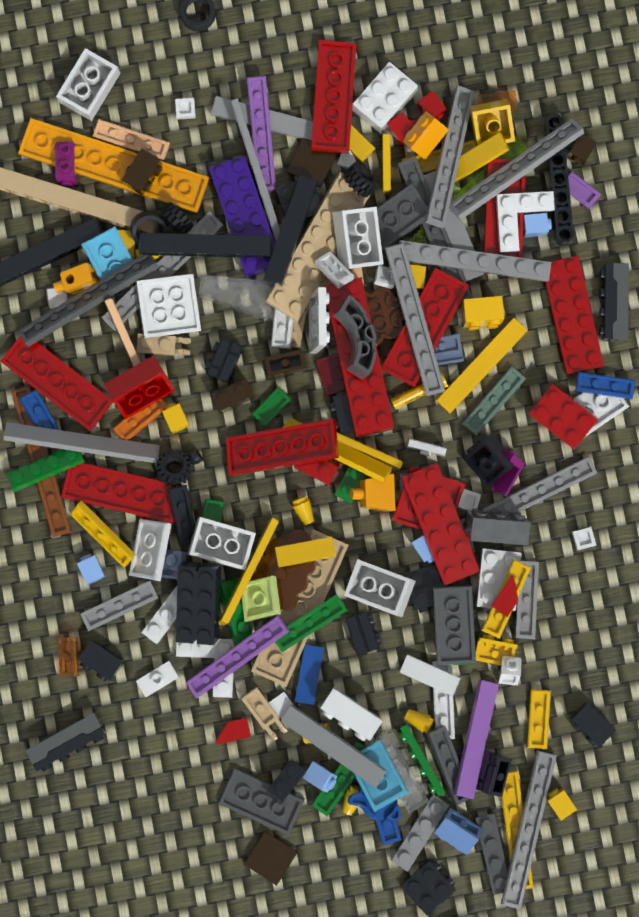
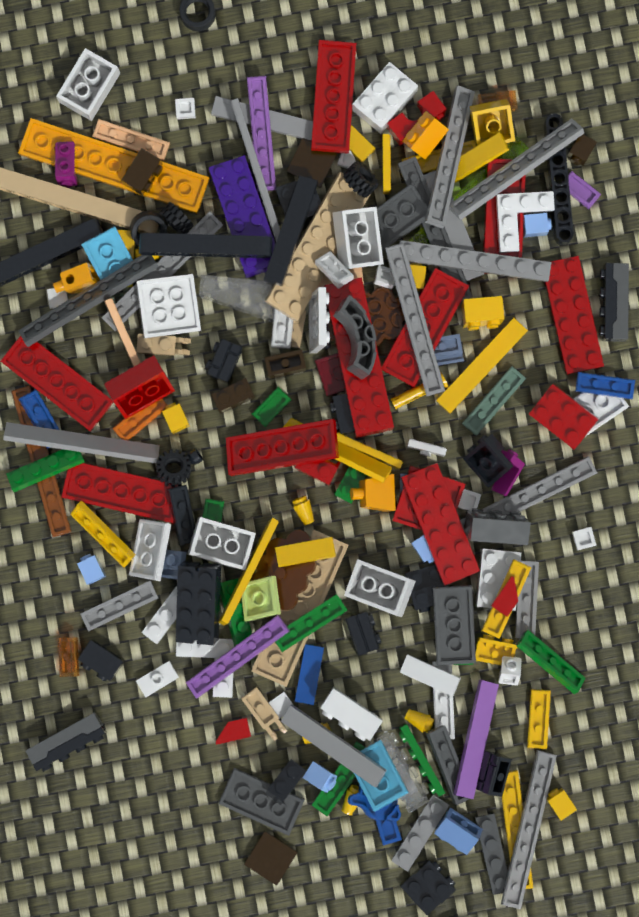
black brick [569,702,616,747] -> none
none -> green plate [516,630,585,694]

